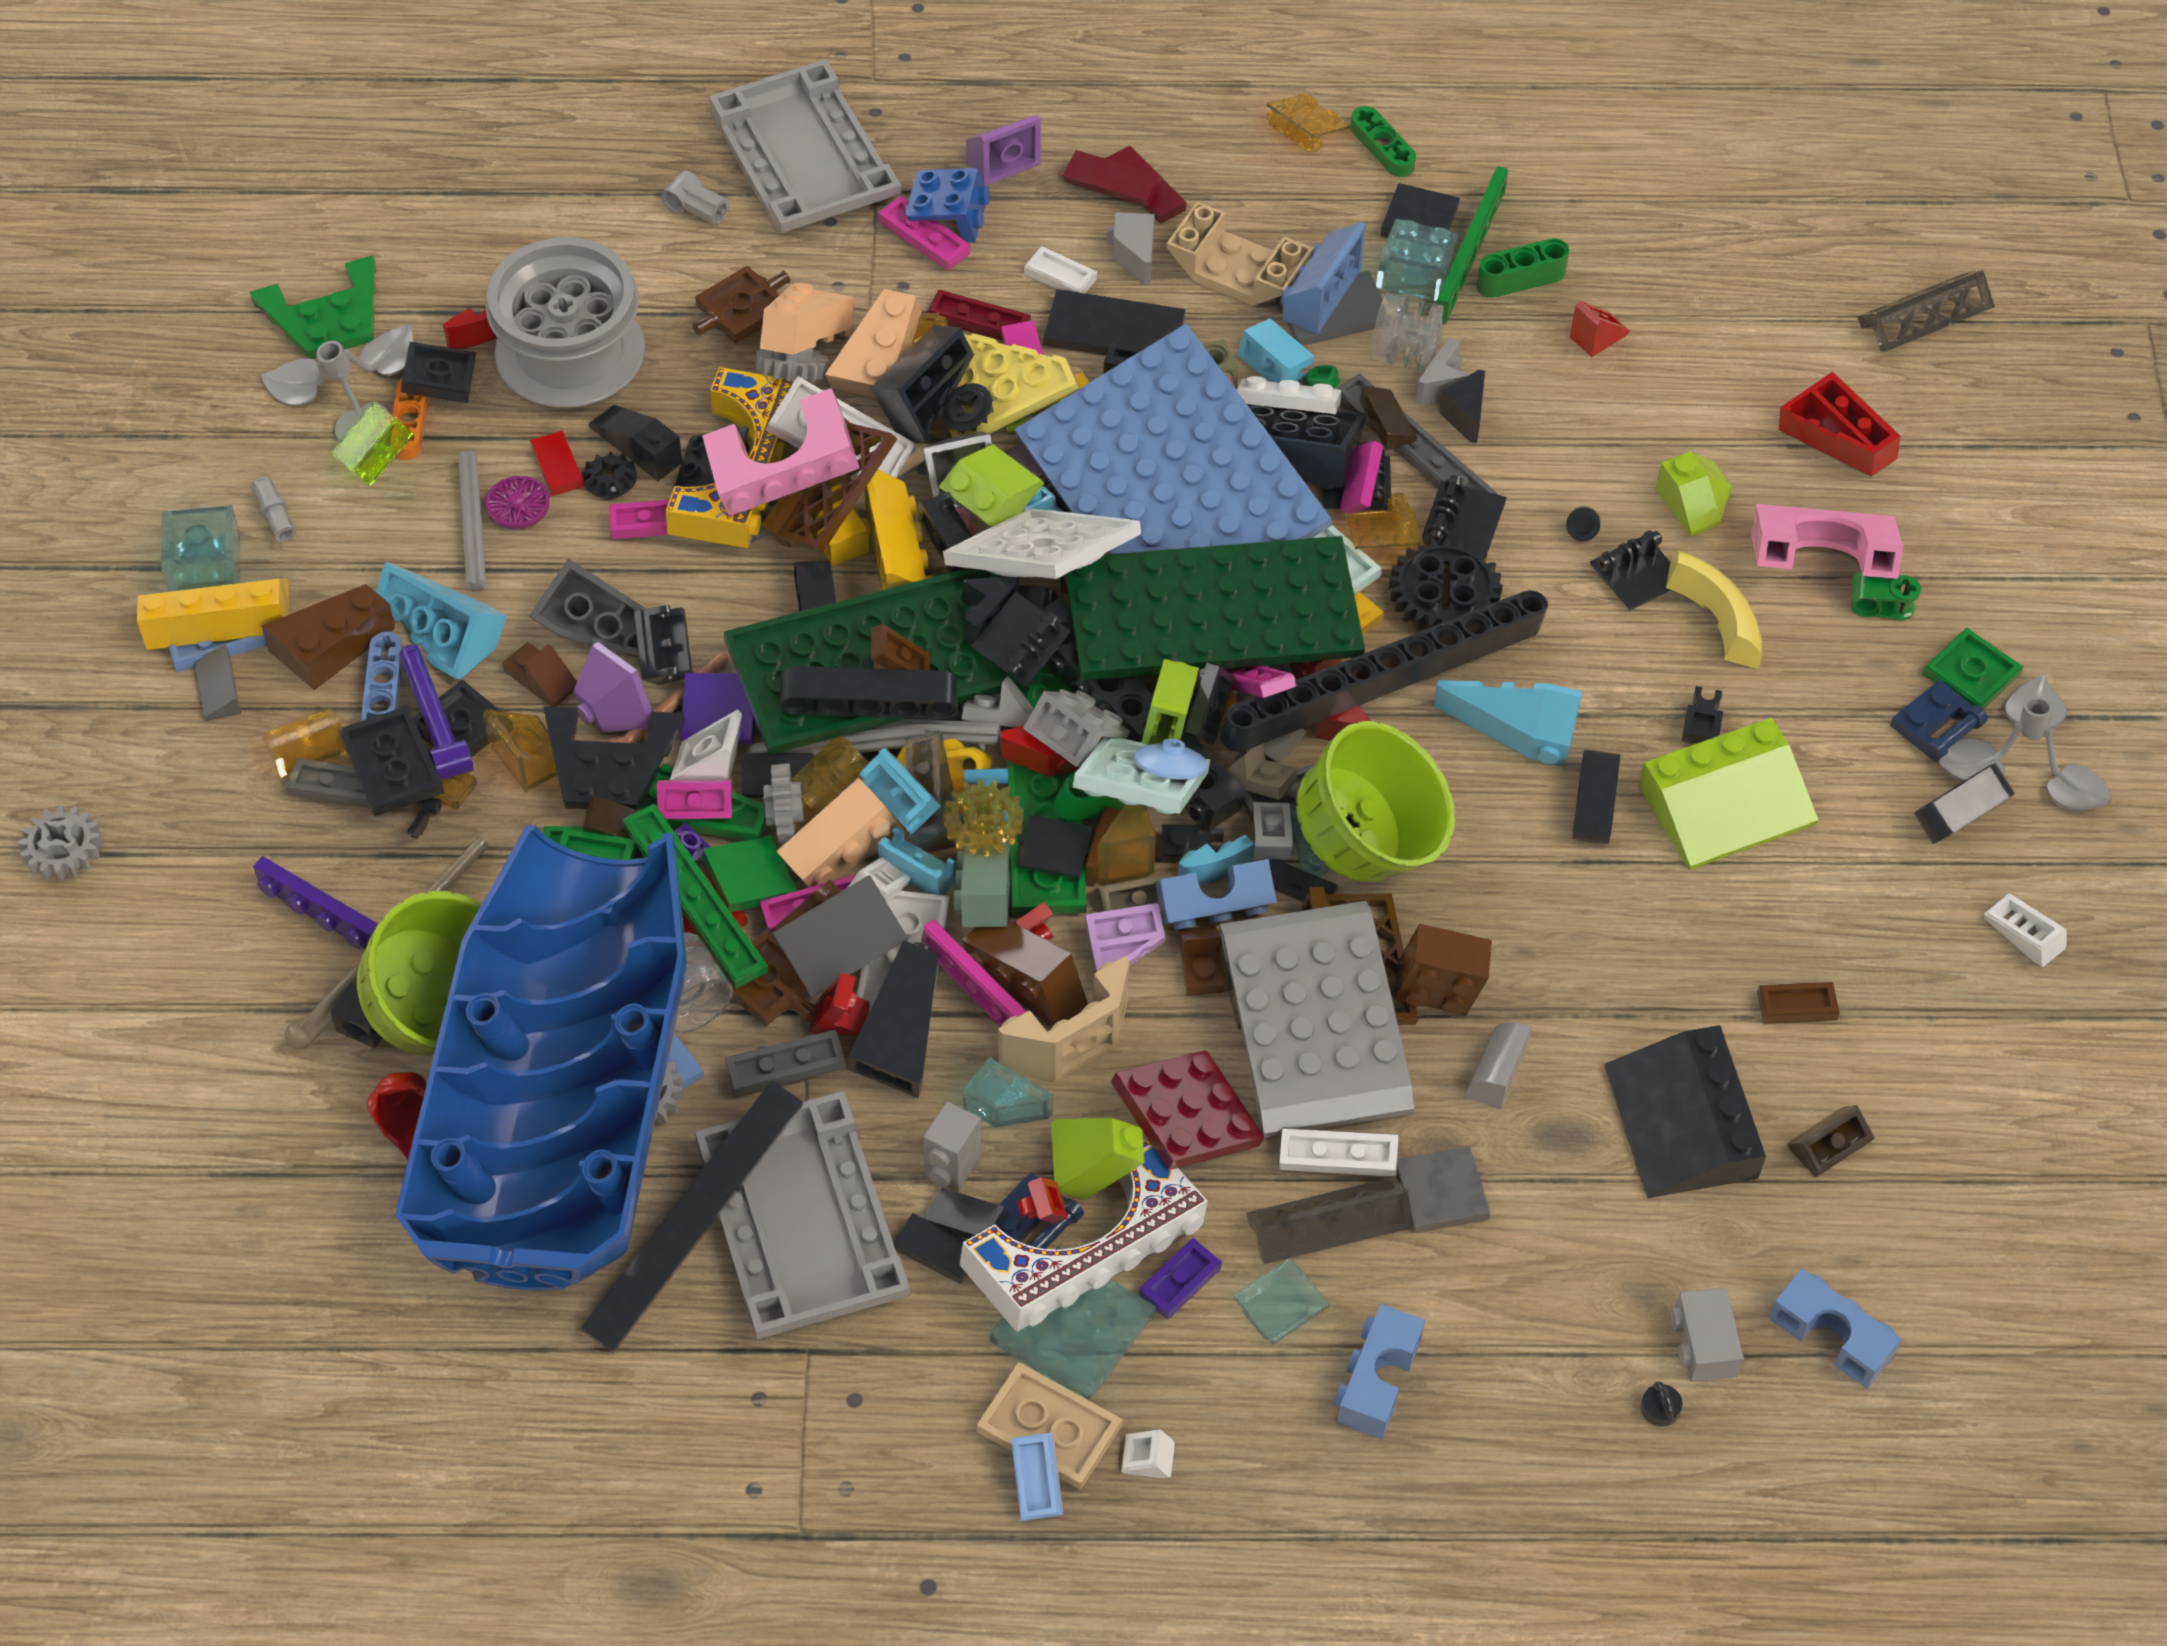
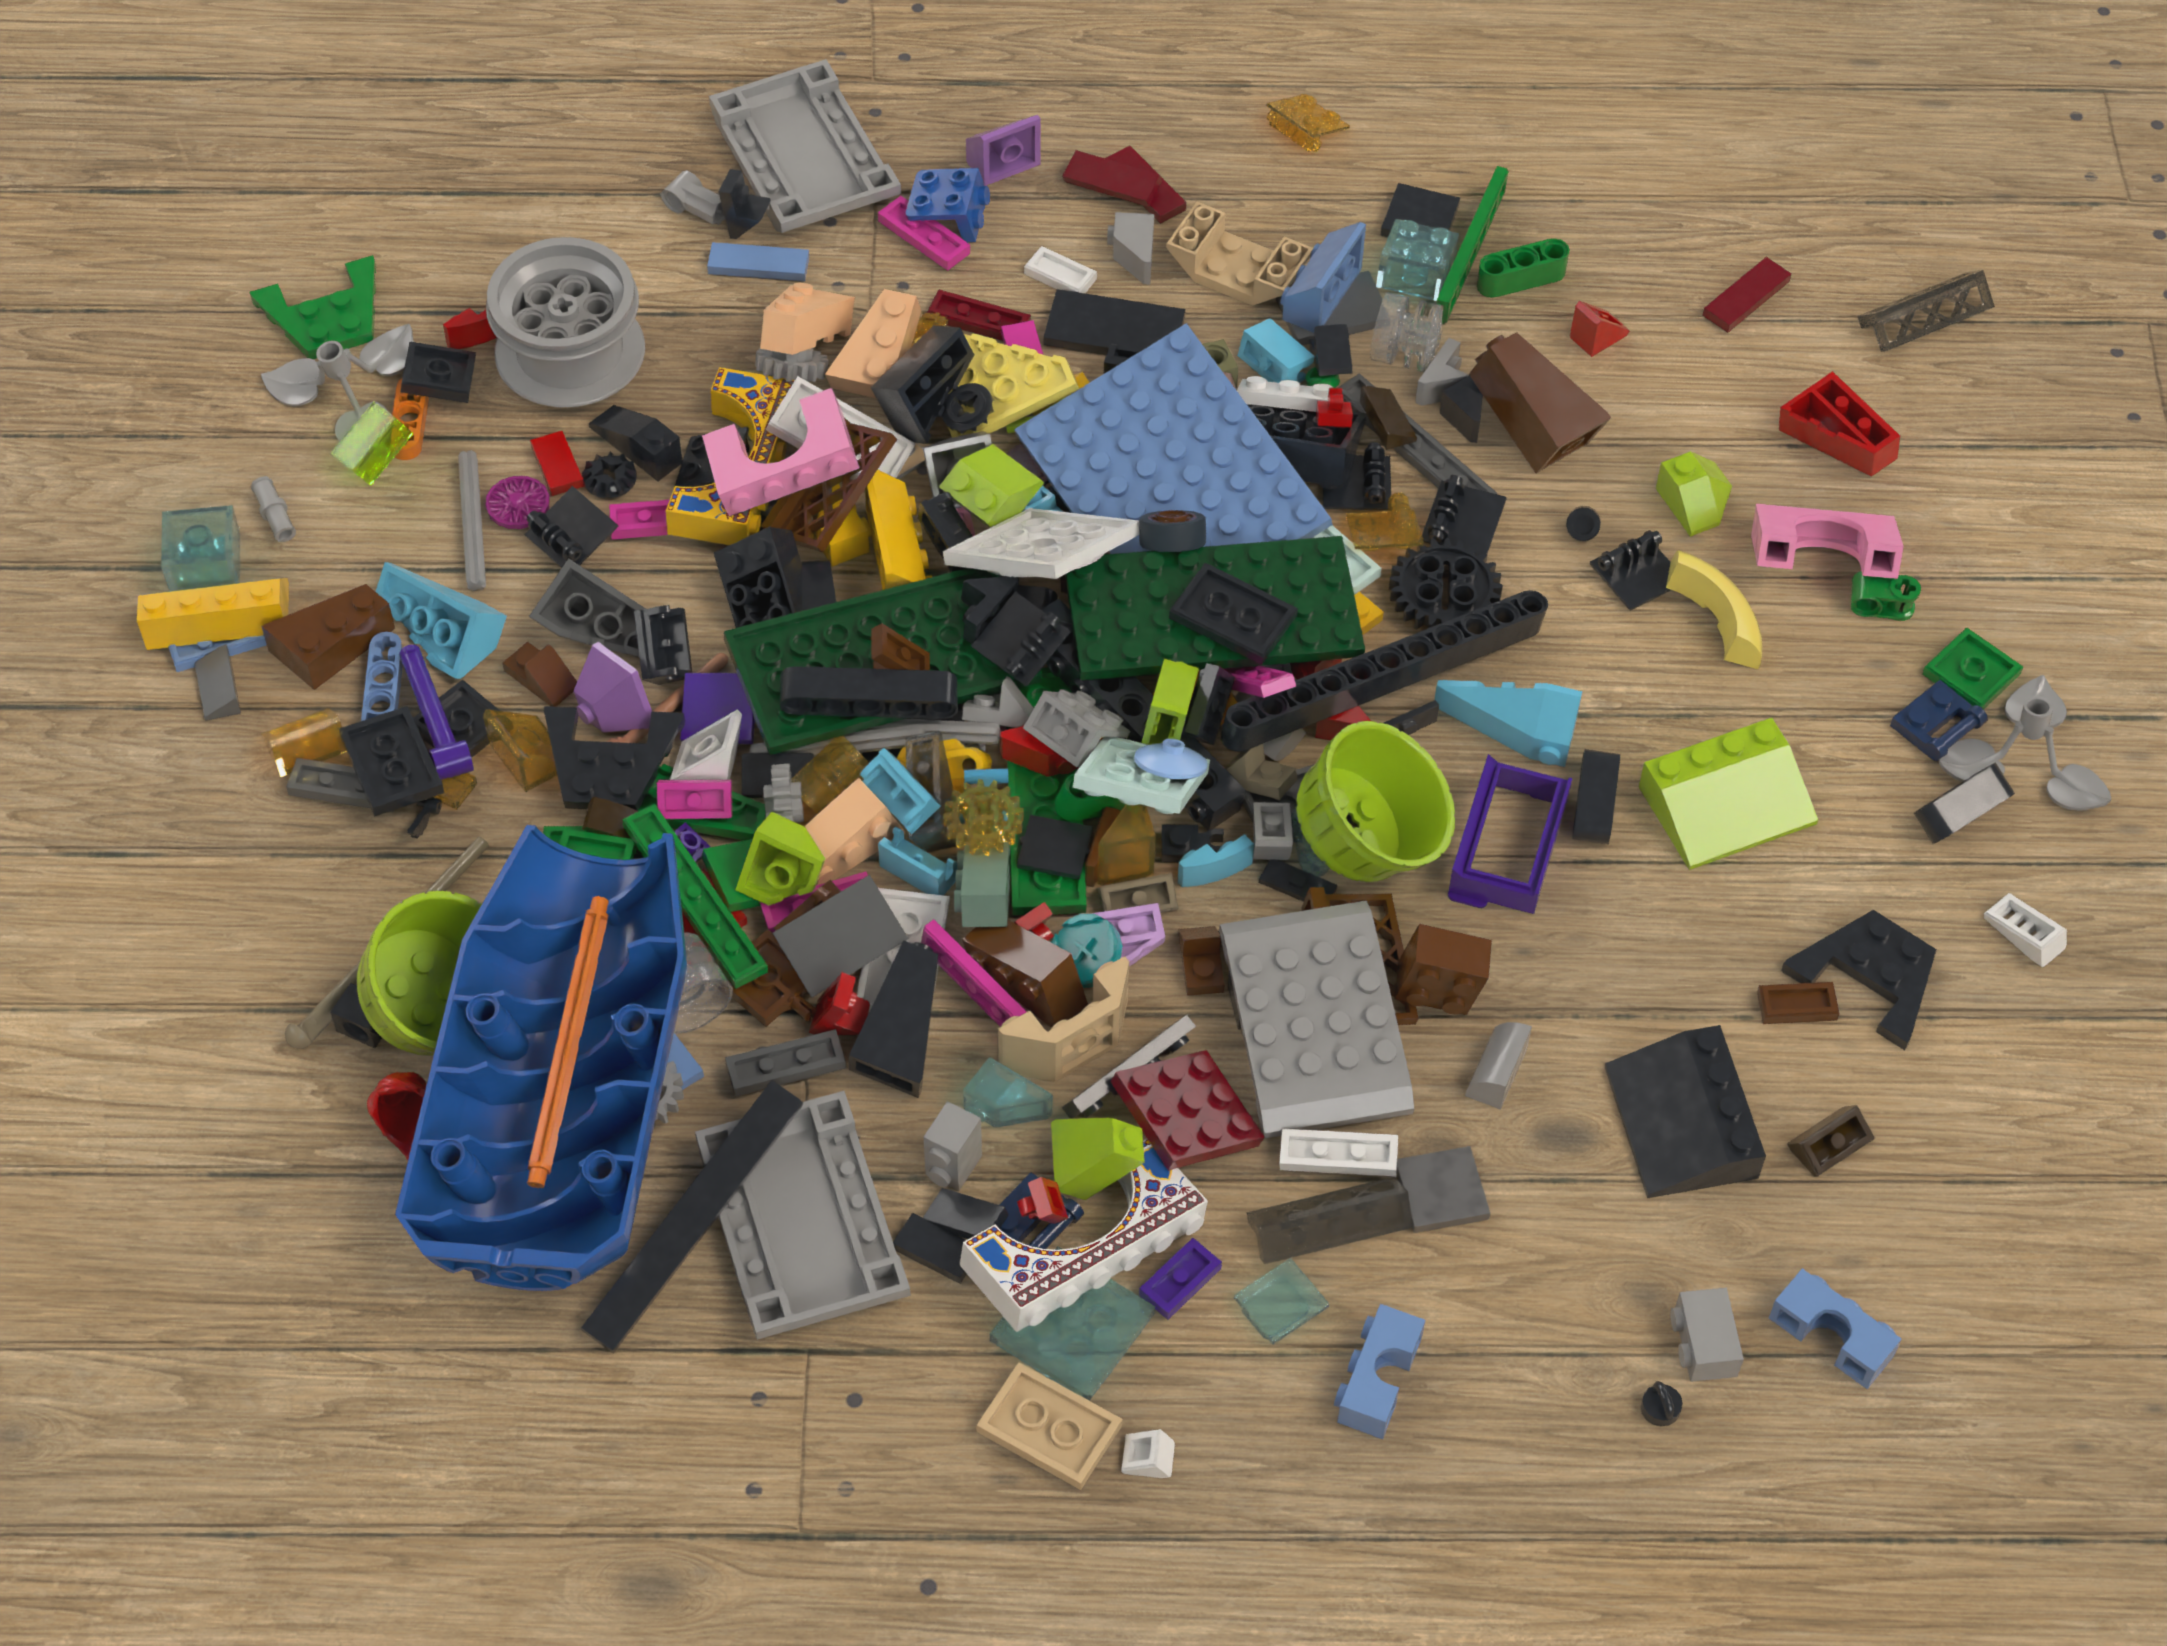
light grey gear [18,806,103,881] -> none
dark purple plate [253,856,378,949] -> none
reddish brown plate [692,265,791,343] -> none
white slope [848,857,911,903] -> none
light blue tile [1011,1433,1064,1521] -> none
medium blue arch [1155,859,1277,930] -> none
dark pink tile [1340,441,1383,514] -> none
green beam [1350,106,1416,177] -> none
black plate [1681,686,1724,744] -> none
none -> black hinge [524,486,619,568]
none -> orange piece [527,896,609,1188]
none -> medium blue tile [707,242,809,281]
none -> black slope [714,527,802,628]
none -> black slope [718,169,771,239]
none -> lime slope [736,812,825,906]
none -> teal tile [1051,914,1123,988]
none -> plate [1062,1015,1196,1119]
none -> black wheel [1139,510,1206,552]
none -> black tile [1169,563,1298,665]
none -> black slope [1309,324,1352,376]
none -> red tile [1316,387,1353,427]
none -> black piece [1384,700,1439,735]
none -> dark purple piece [1448,754,1572,914]
none -> reddish brown slope [1469,332,1611,473]
none -> dark red tile [1702,257,1792,333]
none -> black wing [1781,910,1937,1050]

